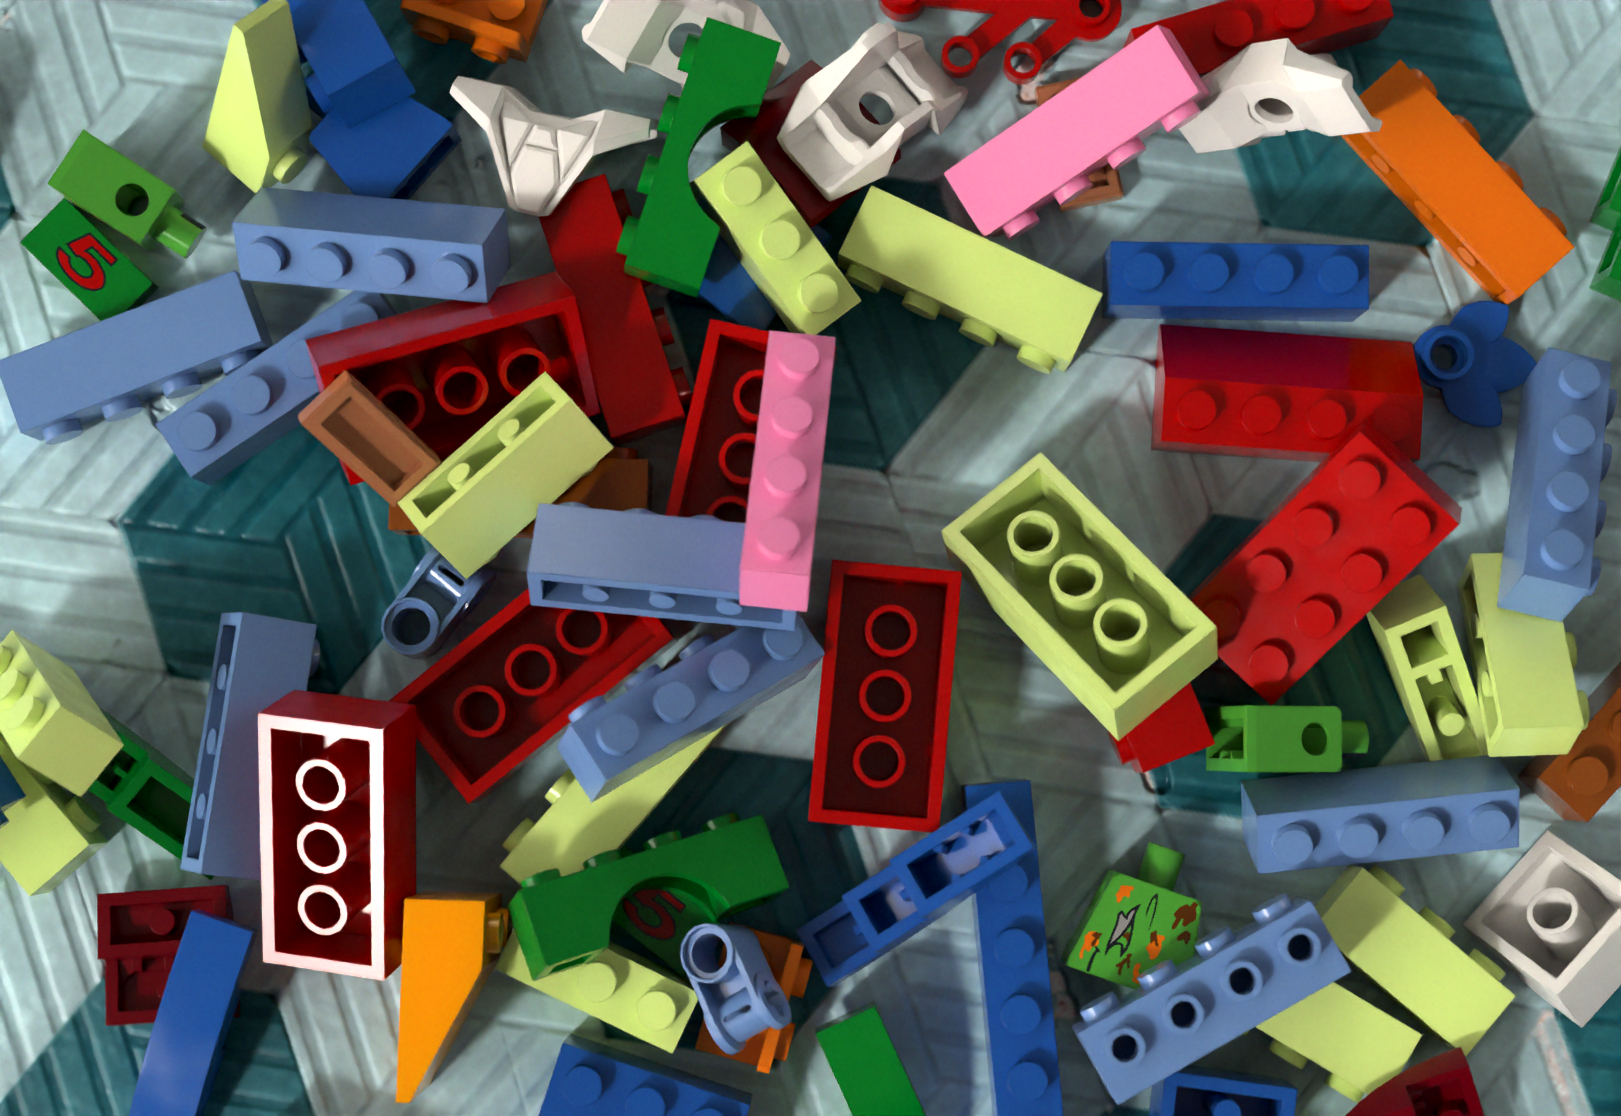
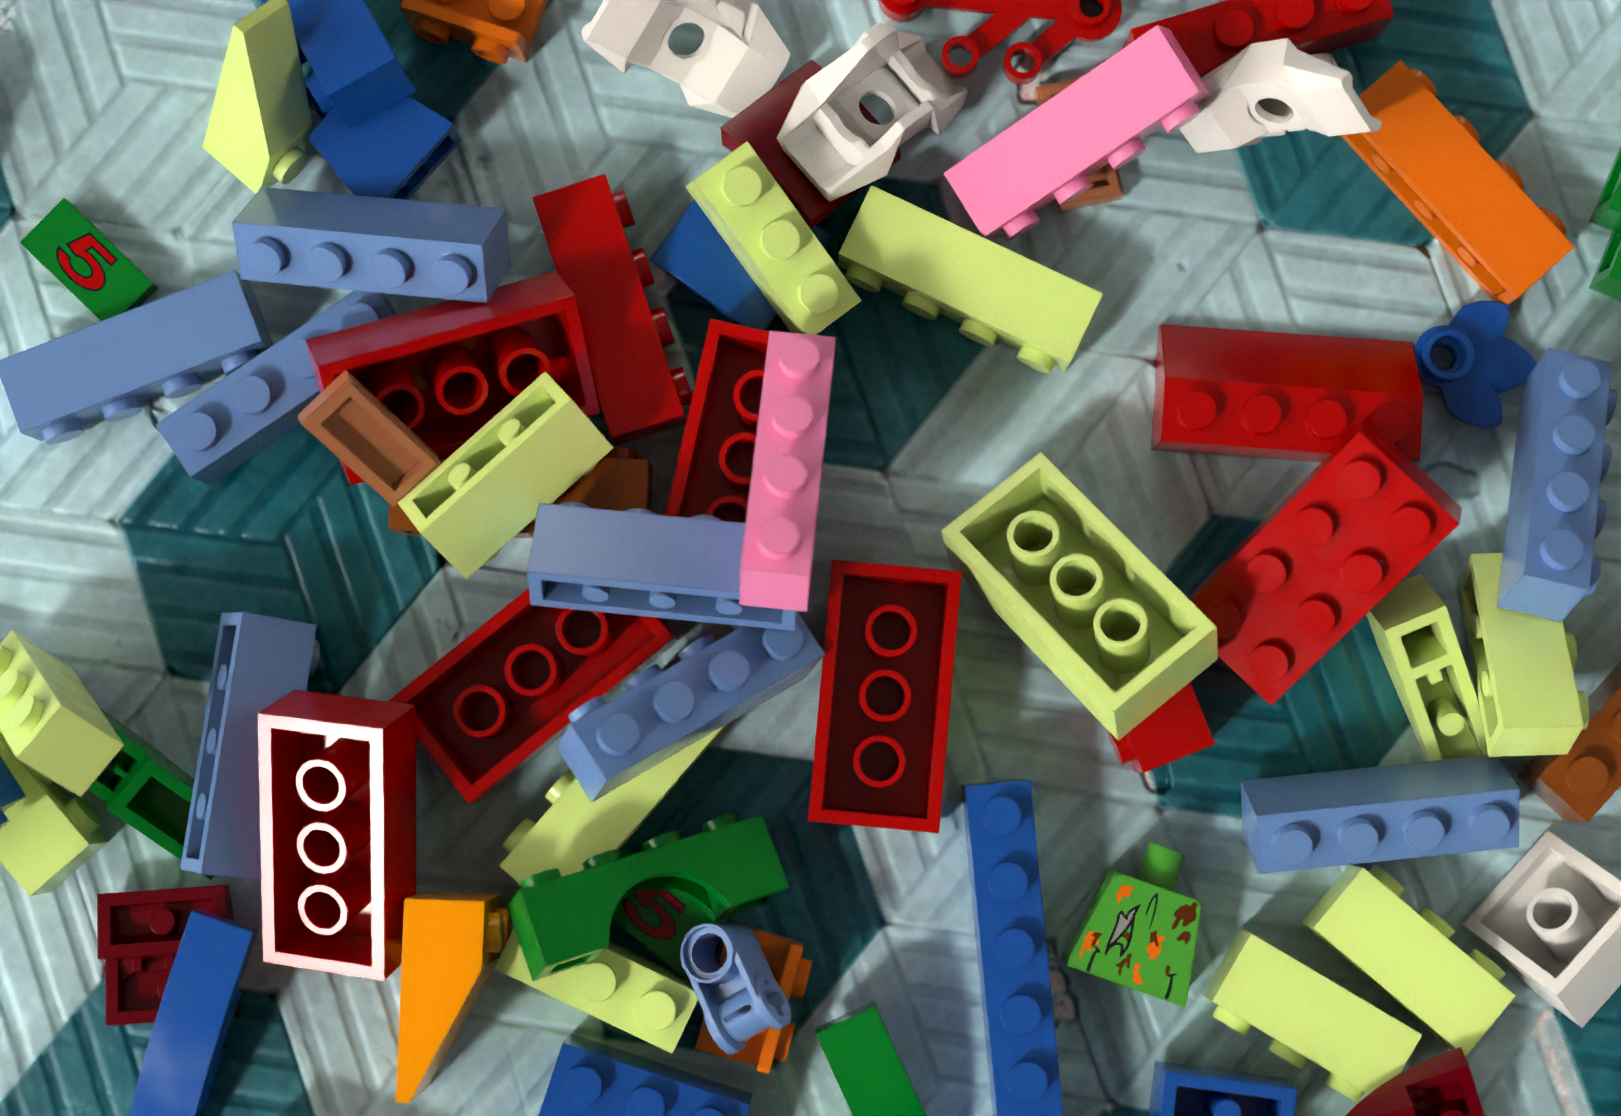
bright green torso [47,129,207,259] -> none
medium blue piece [381,546,497,659] -> none
white piece [449,76,659,216] -> none
green arch [616,17,781,298] -> none
blue slope [796,790,1036,987] -> none
medium blue brick [1071,893,1352,1105] -> none
blue brick [1102,241,1369,322] -> none
bright green torso [1206,705,1369,772] -> none

